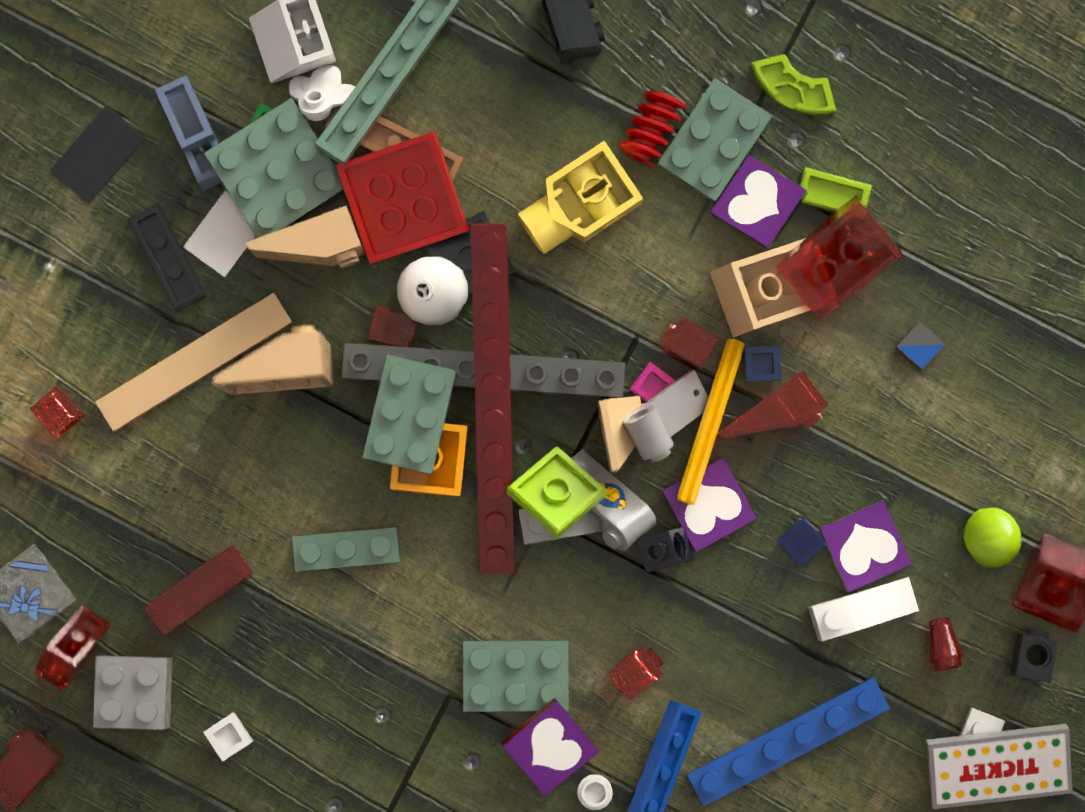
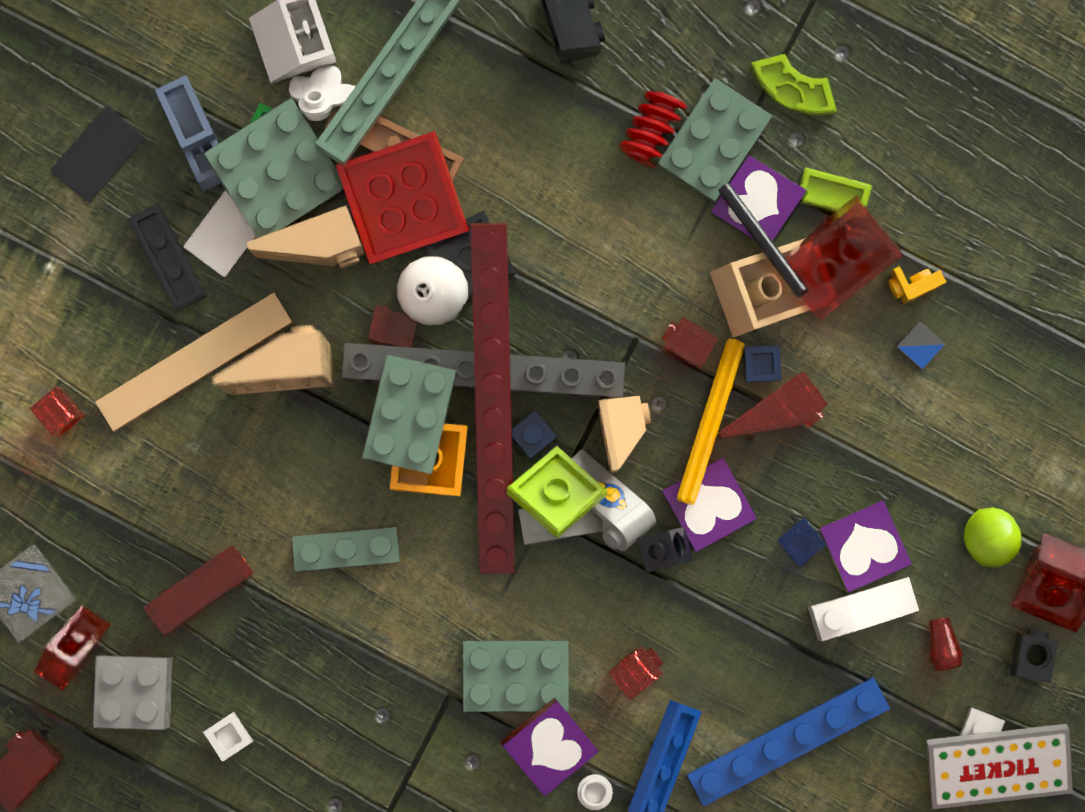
light yellow brick [517,141,643,255] -> none
light grey door [623,370,708,462] -> none
dark pink tile [629,362,676,403] -> none
none -> dark blue plate [512,410,557,460]
none -> black bar [718,183,808,298]
none -> yellow bracket [888,266,946,304]

